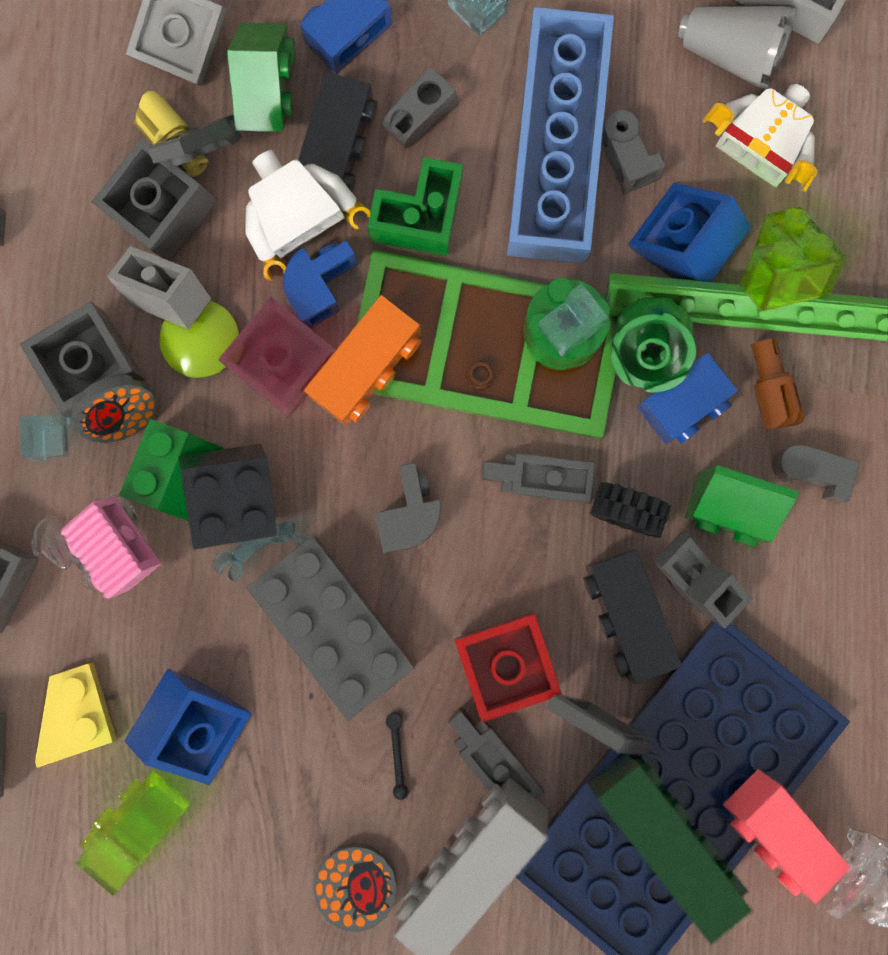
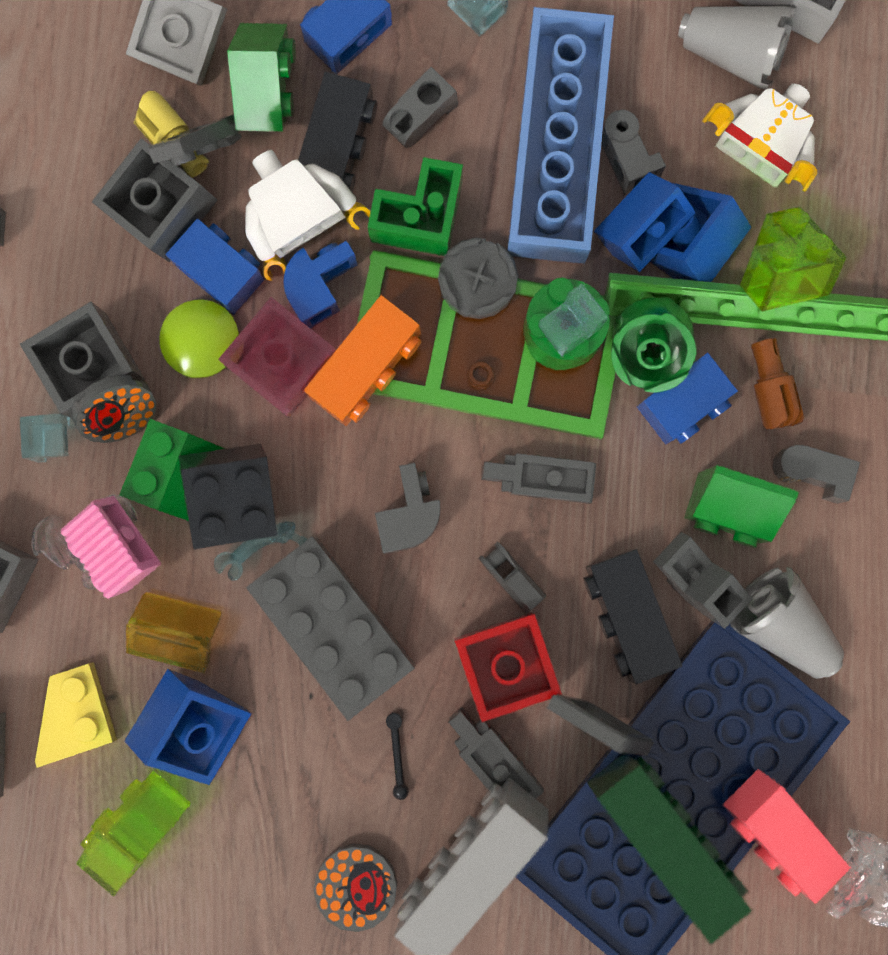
light grey brick [107,246,211,330] -> none
black tyre [590,482,671,538] -> none
none -> clear yellow panel [126,592,221,673]
none -> blue brick [165,218,264,315]
none -> dark grey tile [438,238,518,319]
none -> dark grey bar [478,541,547,614]
none -> blue brick [594,172,696,272]
none -> light grey cone [730,567,844,678]

